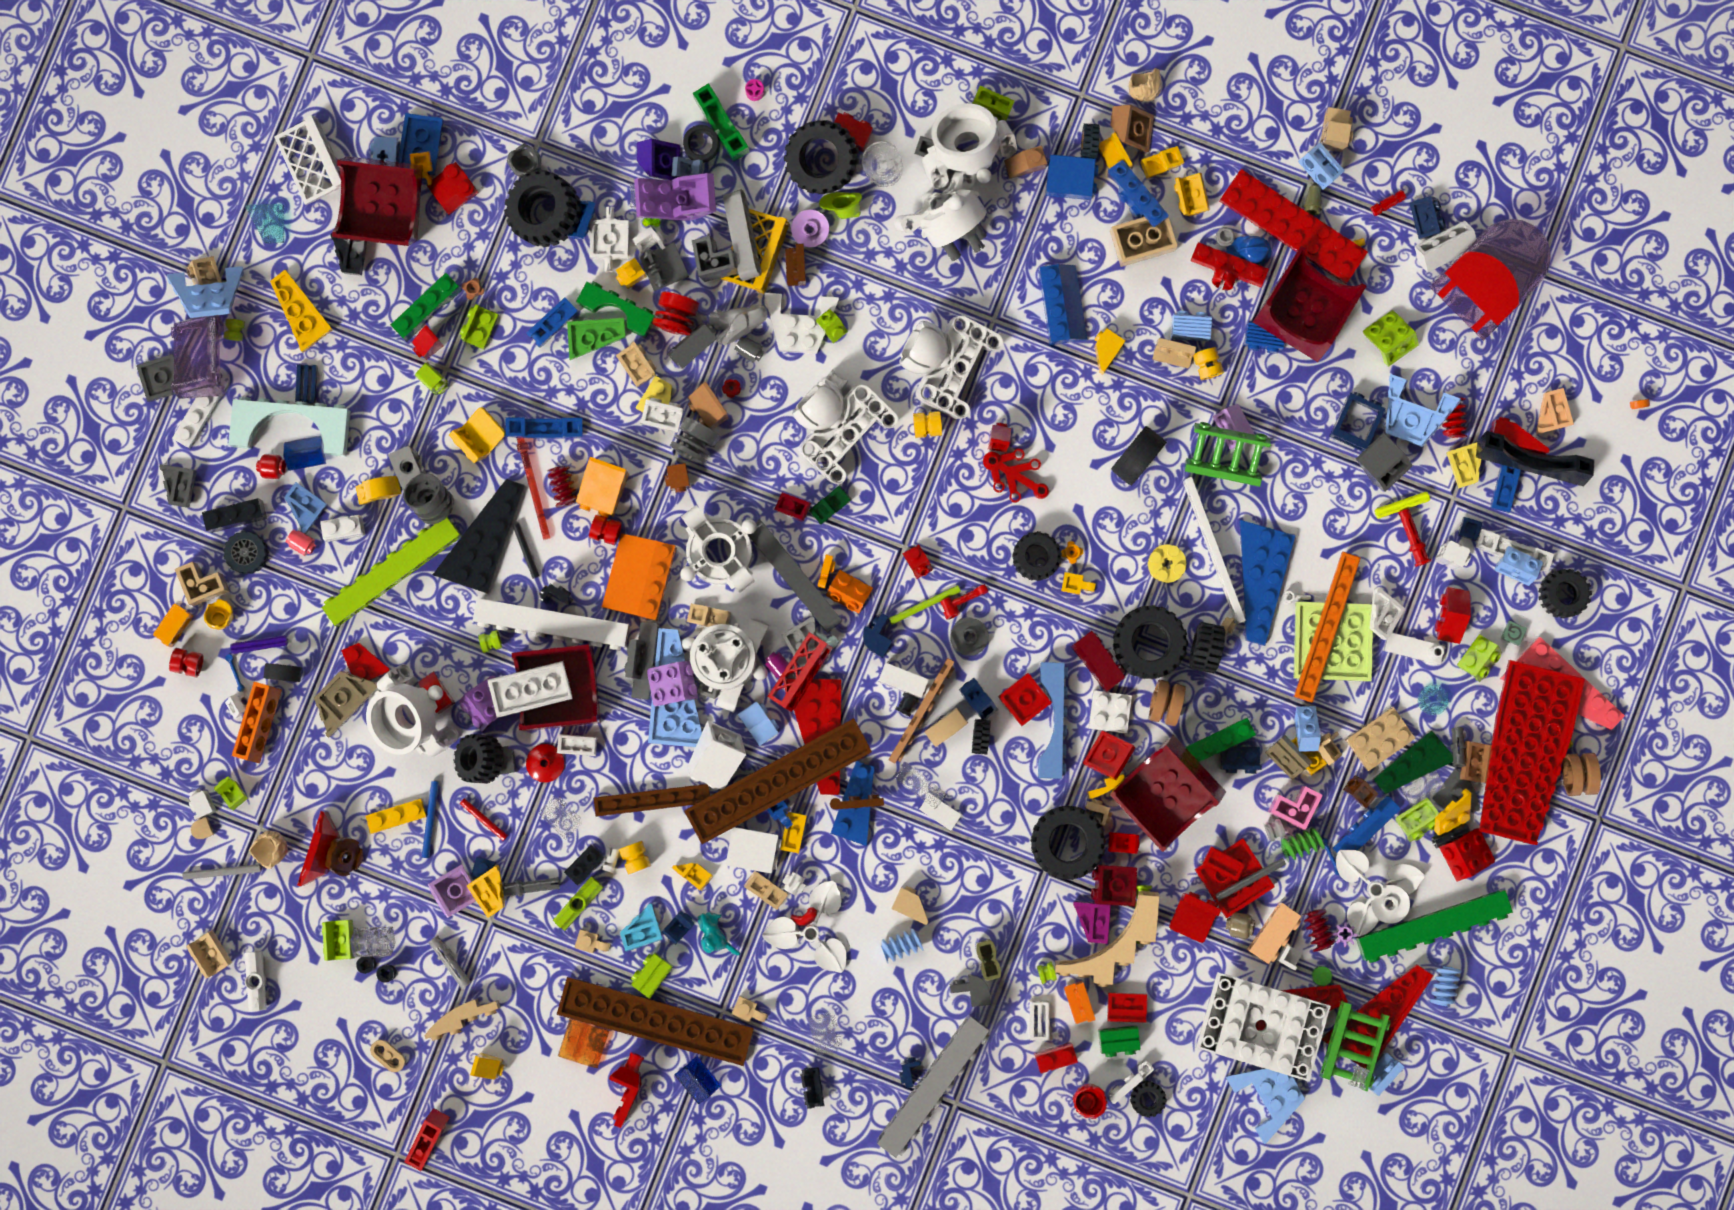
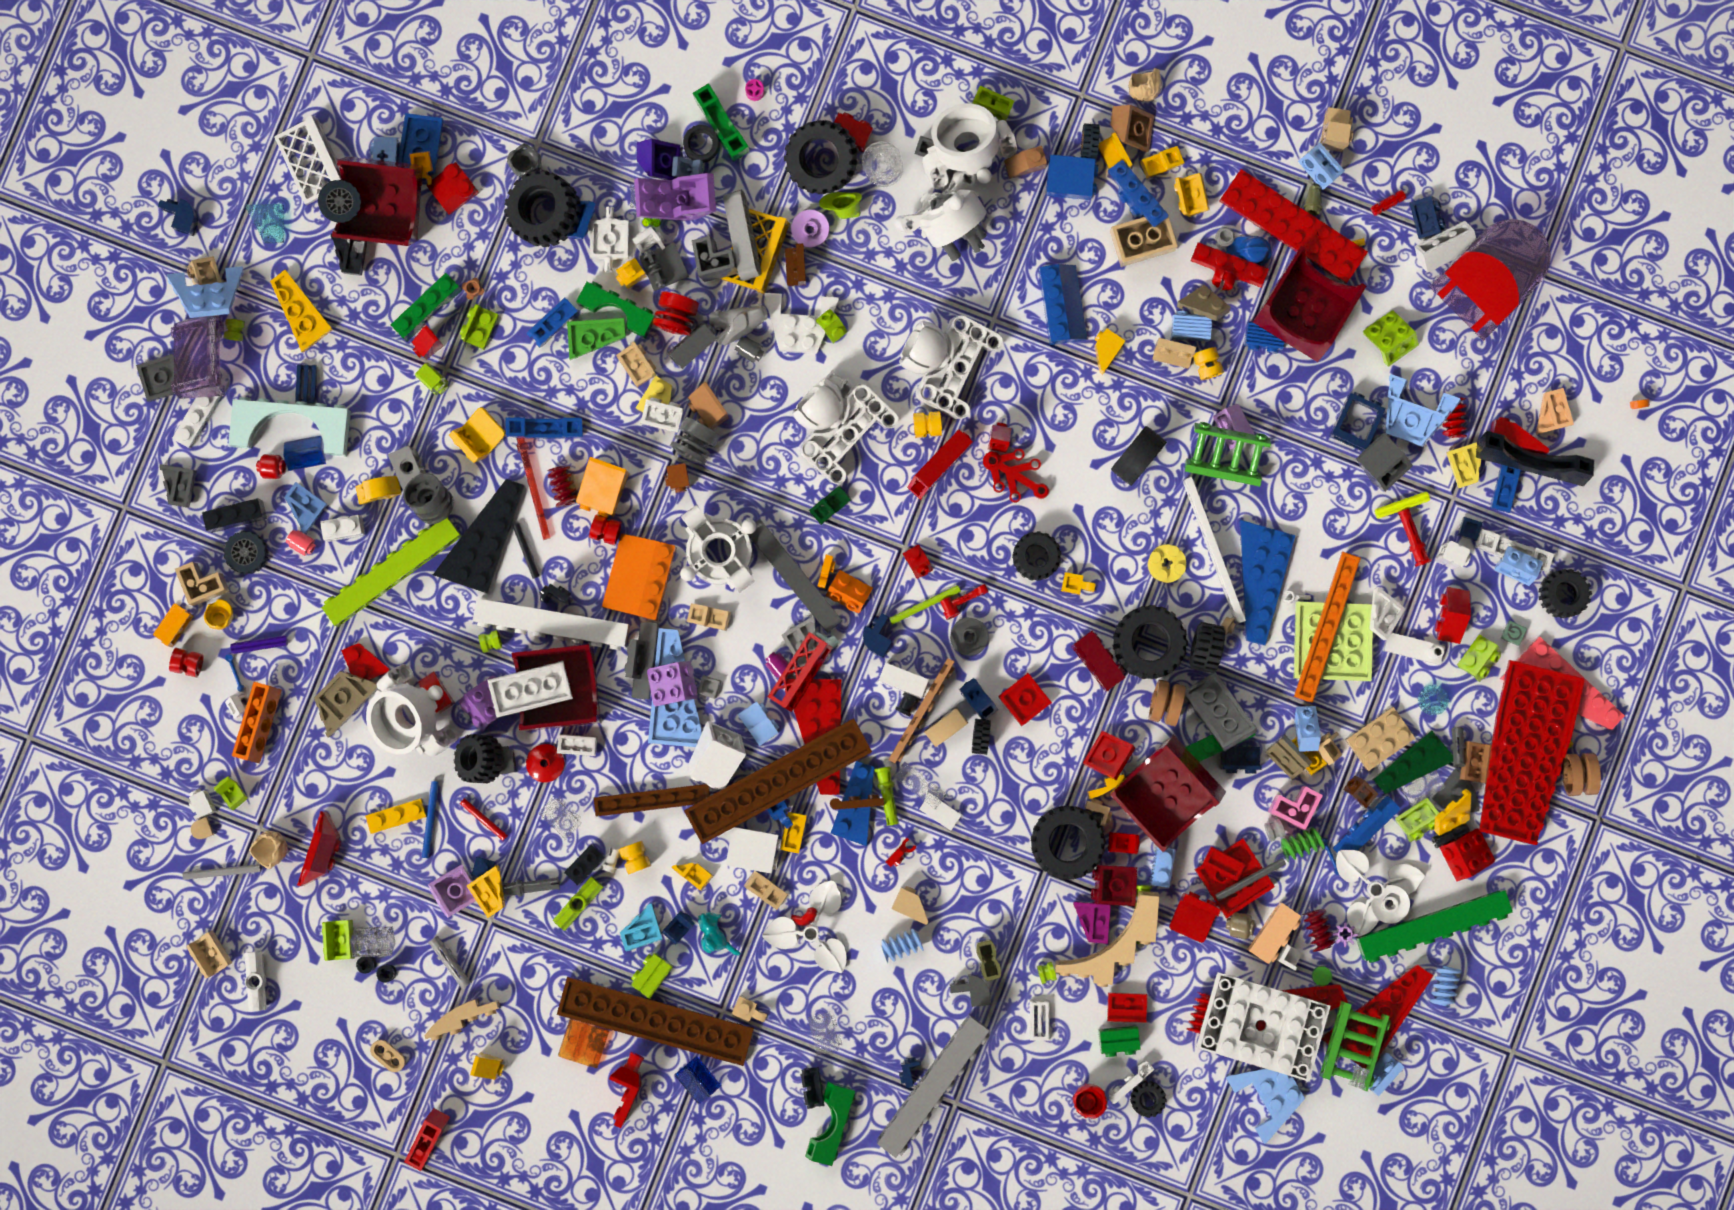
black tyre [263,663,302,682] -> none
reddish brown plate [325,837,363,876] -> none
tan plate [574,929,610,953] -> none
white piece [682,619,769,713] -> none
red plate [722,379,741,398] -> none
dark red slope [774,492,811,522] -> none
white gear [782,872,806,896] -> none
red brick [1034,1042,1078,1074] -> none
medium blue arch [1038,662,1068,779] -> none
light orange plate [1061,541,1083,564] -> none
orange bracket [1064,981,1096,1024] -> none
white plate [1088,690,1132,734] -> none
none -> dark blue brick [158,198,198,236]
none -> black wheel [318,180,361,223]
none -> green arch [805,1082,855,1166]
none -> lime pin [874,766,899,826]
none -> red plate [885,838,916,867]
none -> red slope [907,429,973,500]
none -> light blue brick [1149,846,1176,888]
none -> dark tan wing [1177,285,1231,321]
none -> dark grey plate [1185,672,1257,751]
none -> red piece [1186,992,1211,1034]

